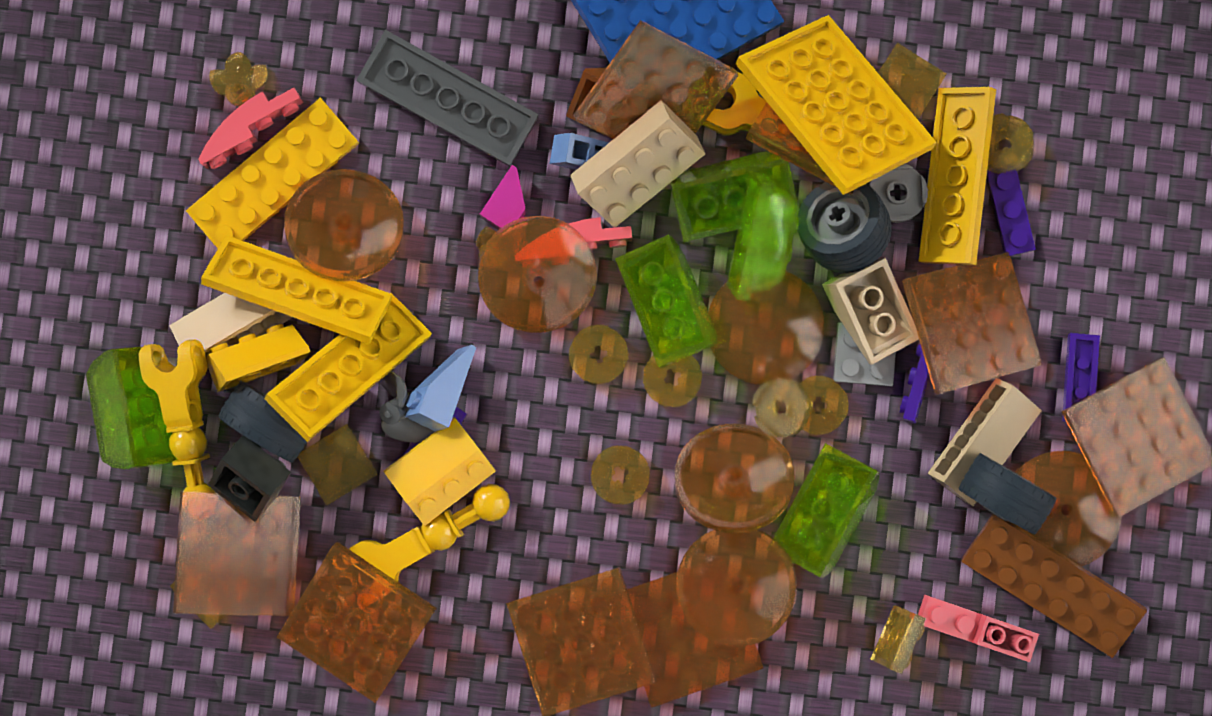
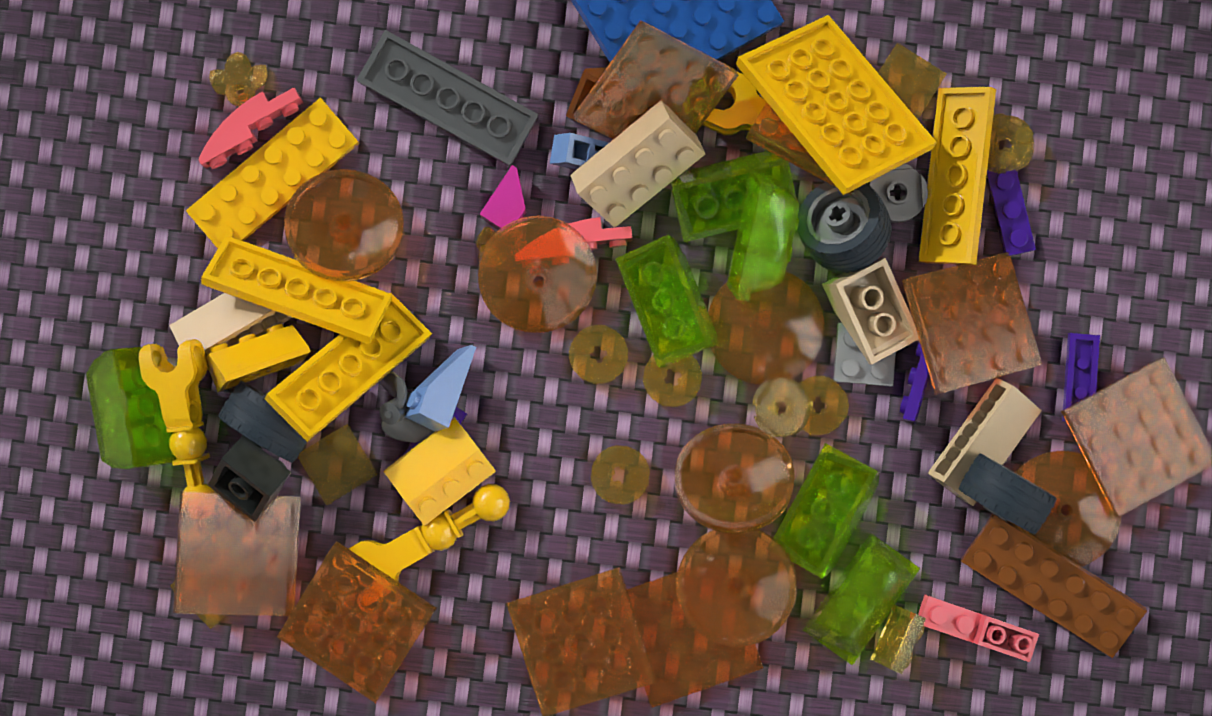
none -> clear neon green windscreen [803,534,920,665]

